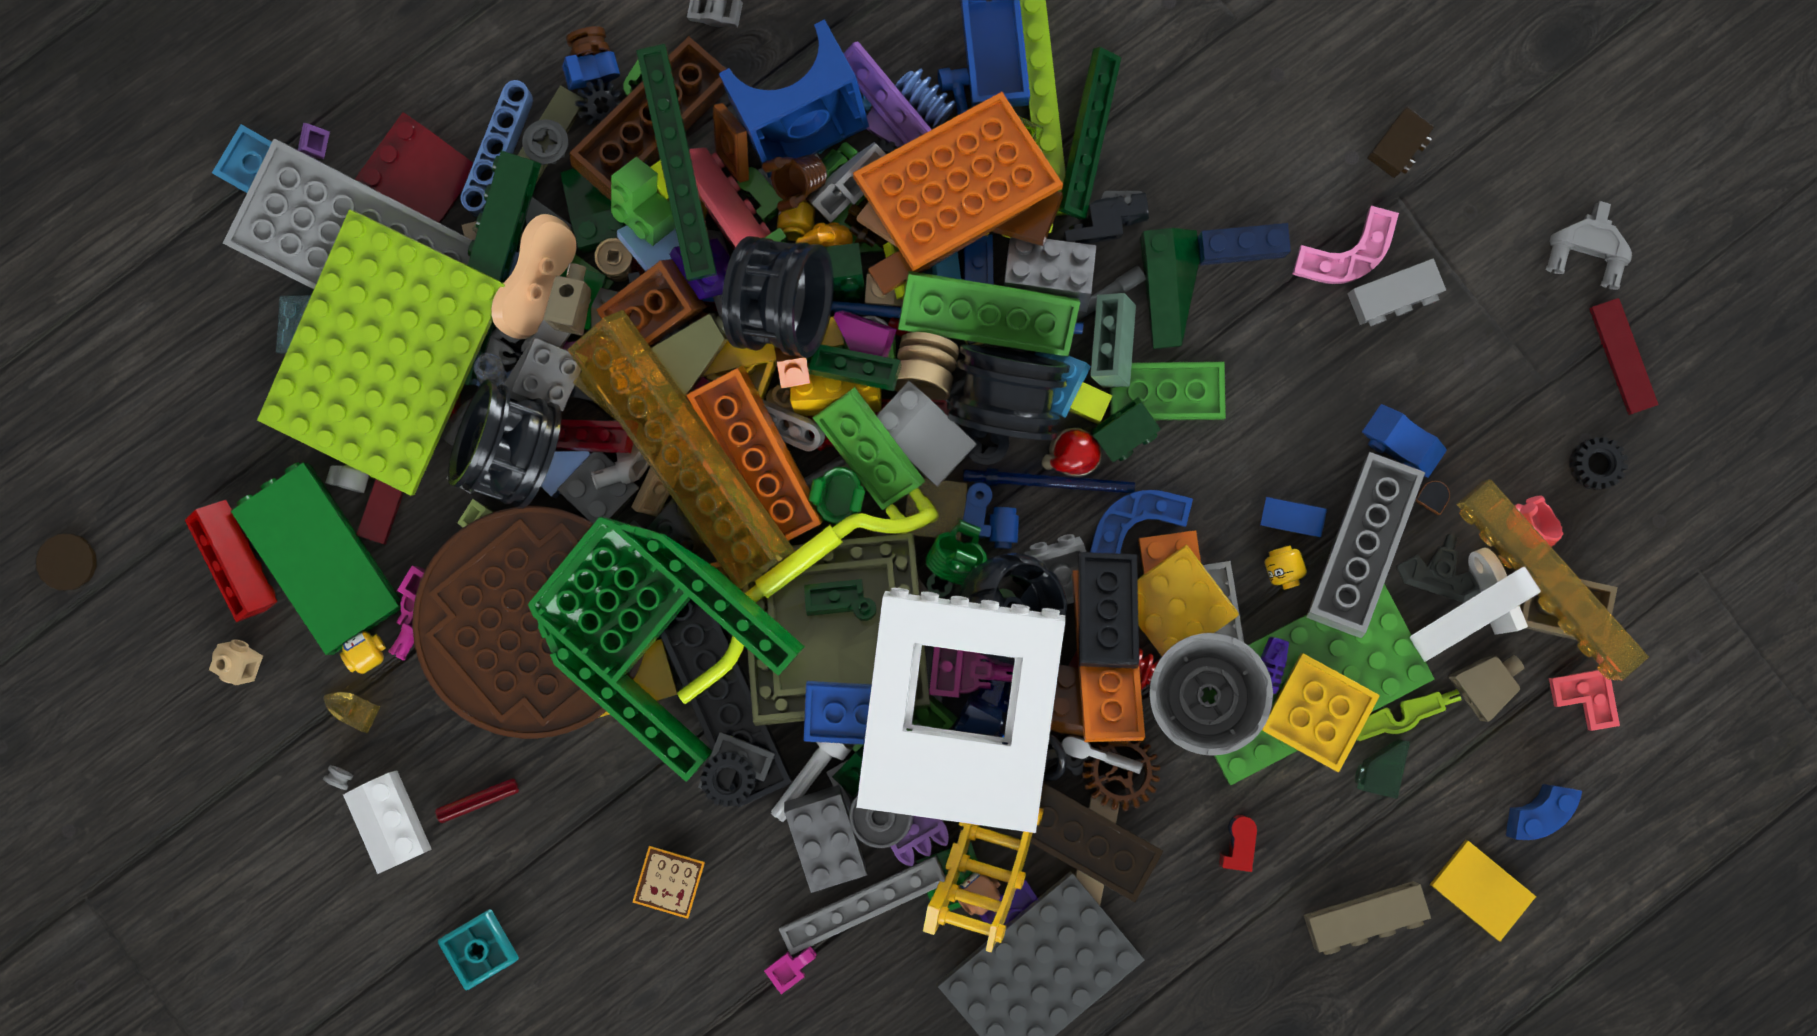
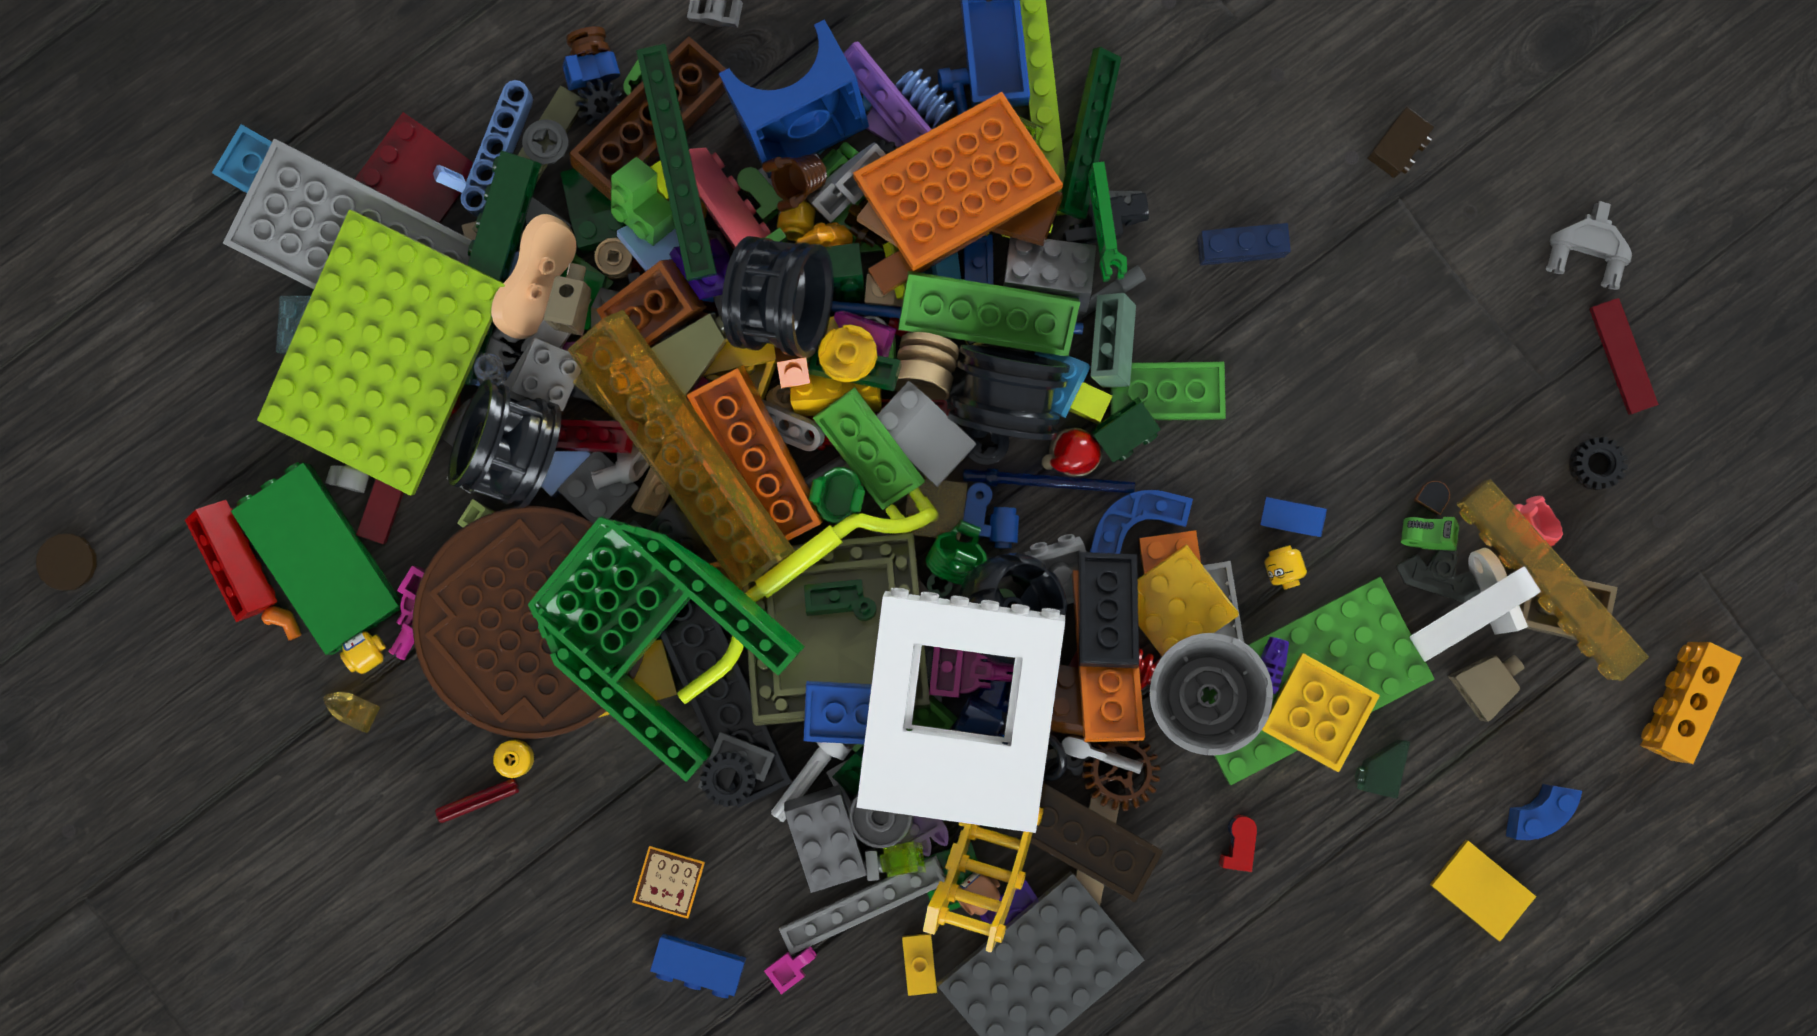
tan brick [209,639,263,685] -> none
medium lavender slope [298,123,330,159] -> none
light grey bush [323,765,353,790] -> none
white slope [343,771,432,874] -> none
teal brick [438,909,519,990] -> none
dark orange tile [713,103,749,183] -> none
dark green wedge [1140,228,1200,349] -> none
bright pink plate [1292,206,1399,284] -> none
dark tan brick [1304,881,1431,955] -> none
light grey brick [1306,452,1425,638] -> none
light grey brick [1348,258,1446,327] -> none
lime piece [1357,689,1461,741] -> none
blue brick [1362,404,1447,478] -> none
coral plate [1549,669,1620,731] -> none
none -> orange arm [261,606,302,641]
none -> light blue tile [433,165,466,193]
none -> yellow head [493,740,534,778]
none -> blue brick [650,933,746,998]
none -> yellow tile [818,325,878,382]
none -> light grey plate [865,848,885,881]
none -> clear neon green slope [880,841,926,878]
none -> yellow plate [902,933,937,996]
none -> green tile [1088,161,1127,282]
none -> bright green leg [1401,517,1459,551]
none -> light orange brick [1640,642,1742,764]

